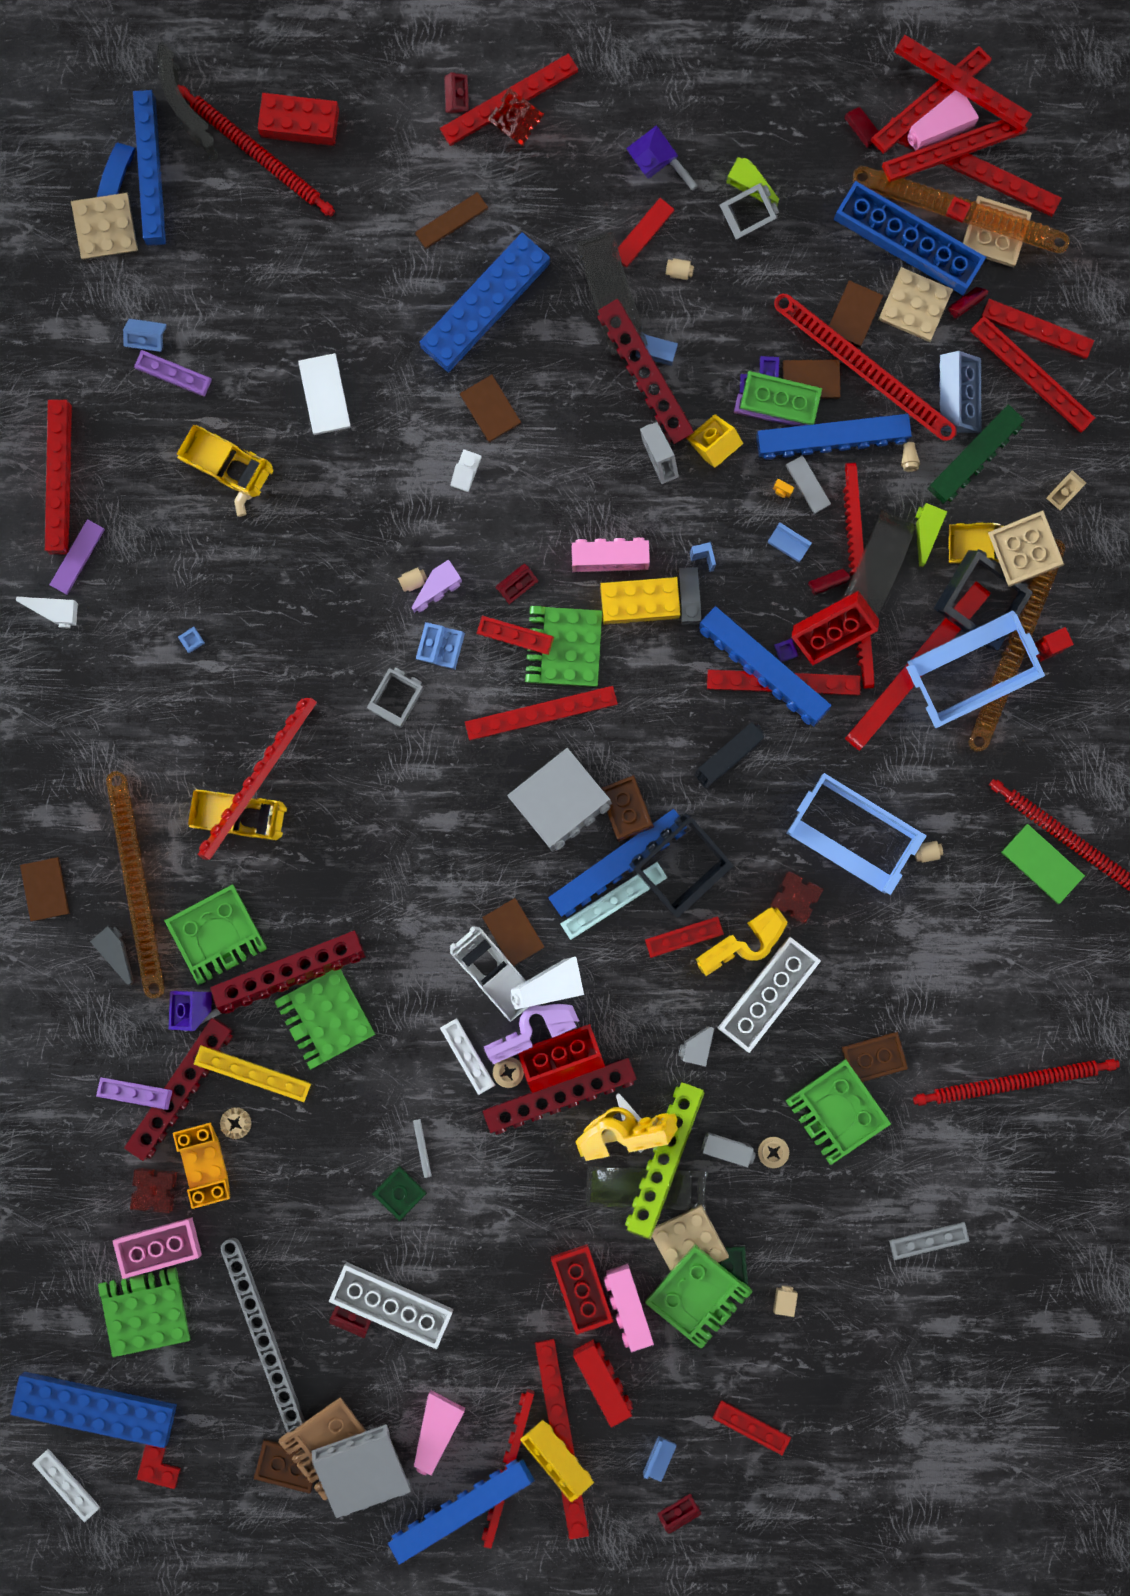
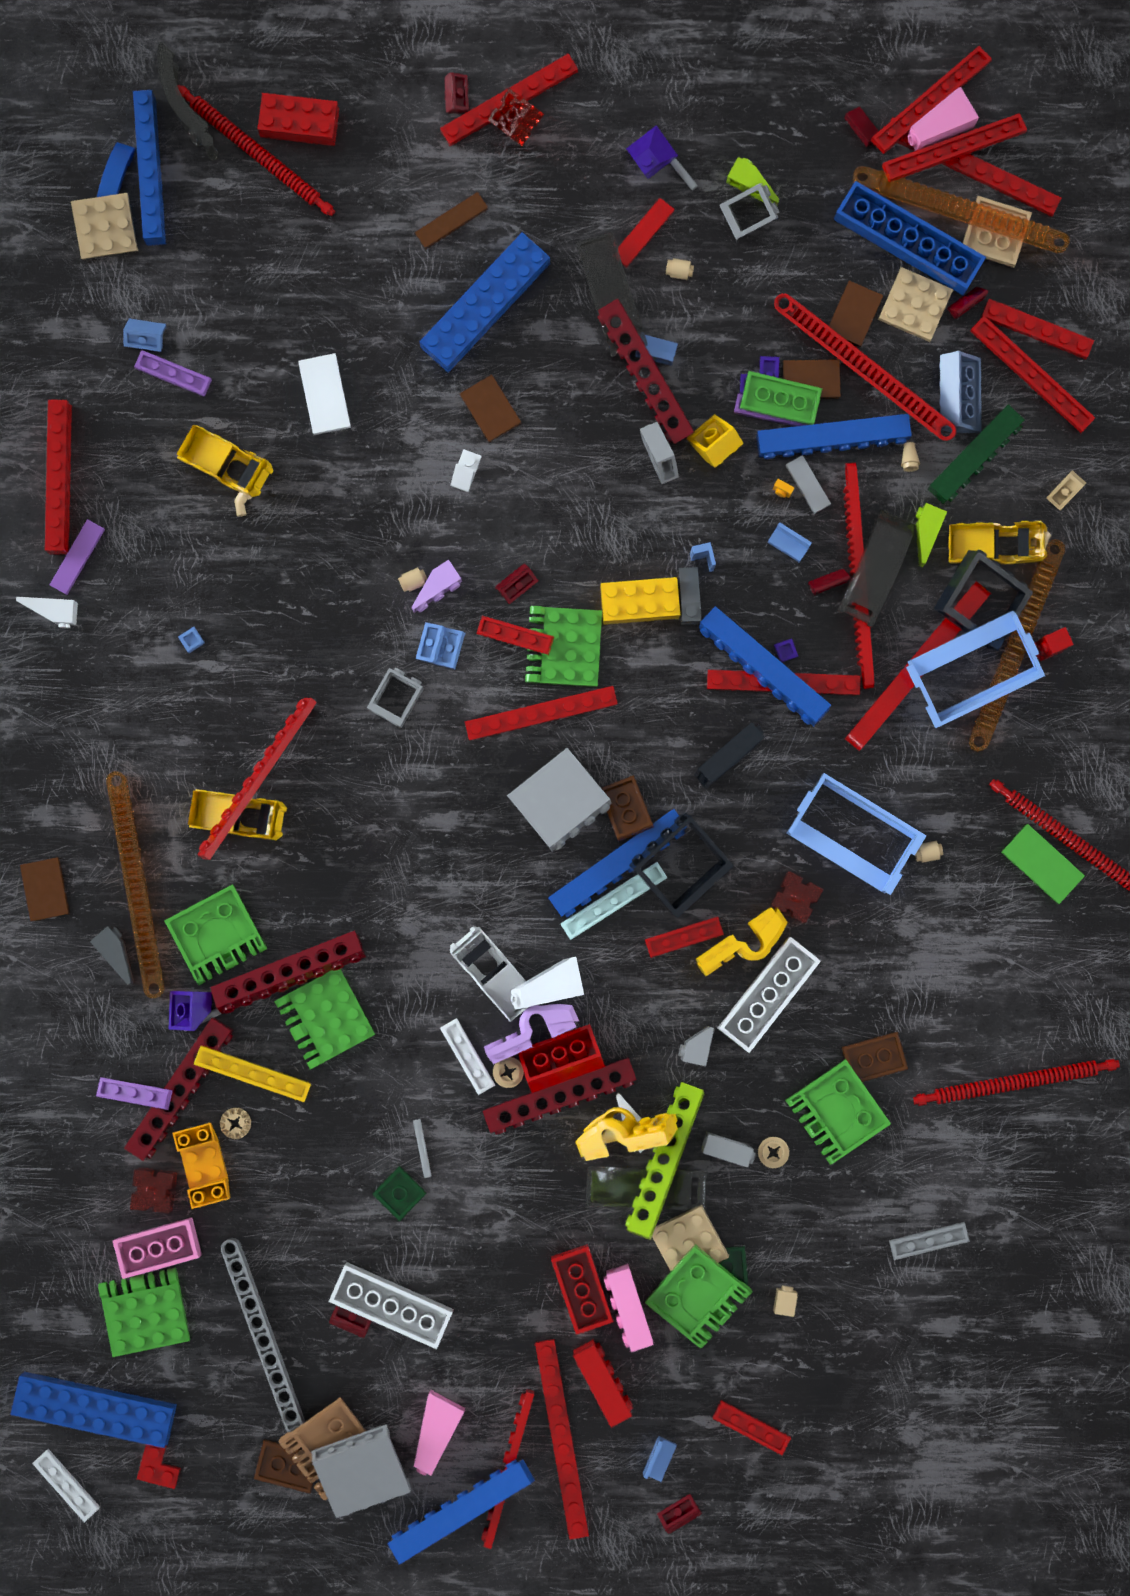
reddish brown tile [482,898,545,966] -> none
yellow brick [520,1420,594,1502] -> none
bright pink brick [572,538,650,572] -> none
red brick [792,591,879,665] -> none
red plate [894,35,1032,131] -> none
red tile [946,196,972,223] -> none
tan plate [988,511,1064,587] -> none

